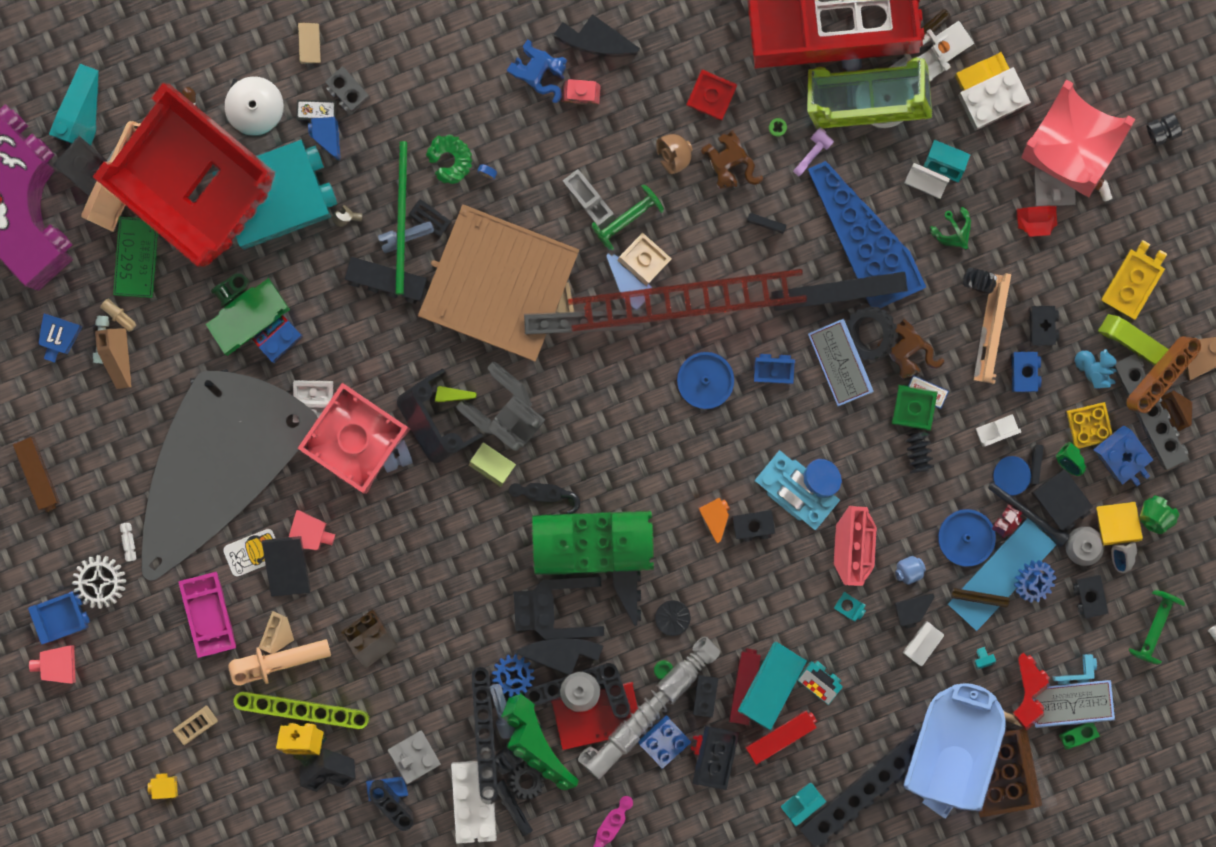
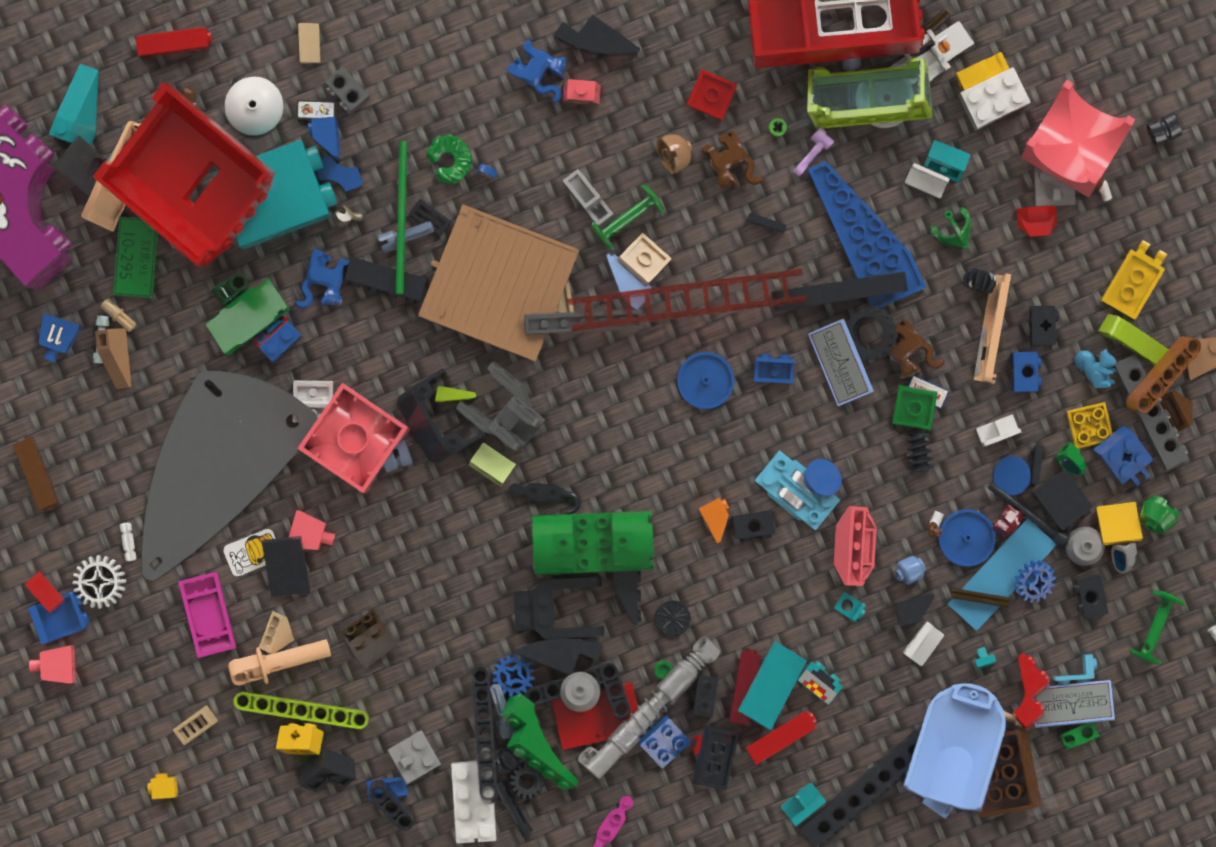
none -> red tile [25,571,65,614]
none -> red brick [135,27,213,58]
none -> blue animal [295,248,350,309]
none -> blue tile [316,156,364,192]
none -> arm [928,511,944,539]

